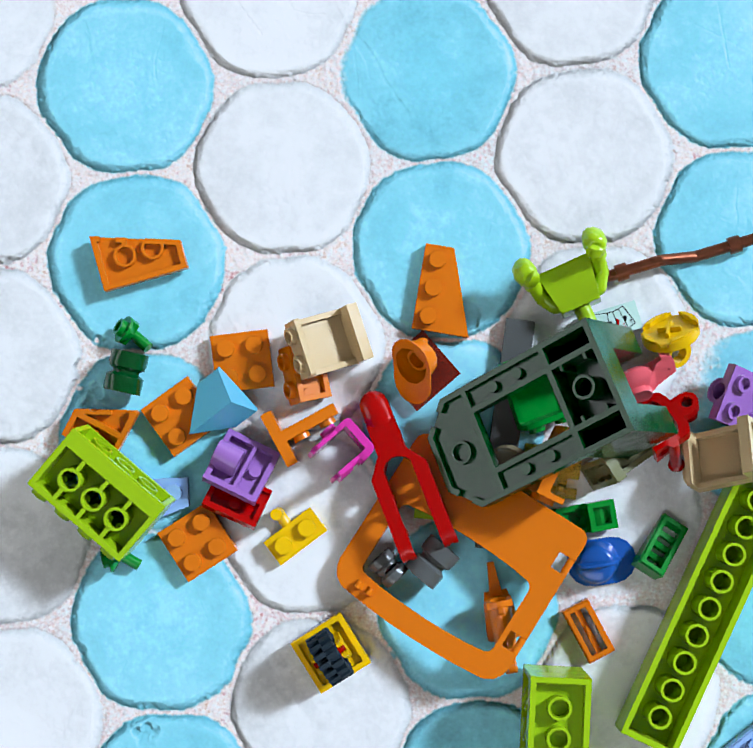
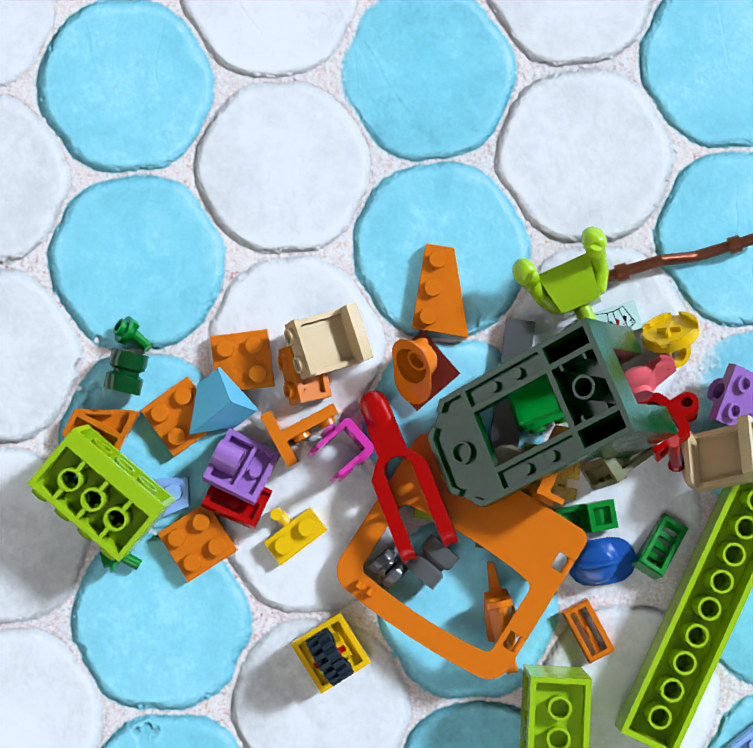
orange wing [89,236,189,292] -> none

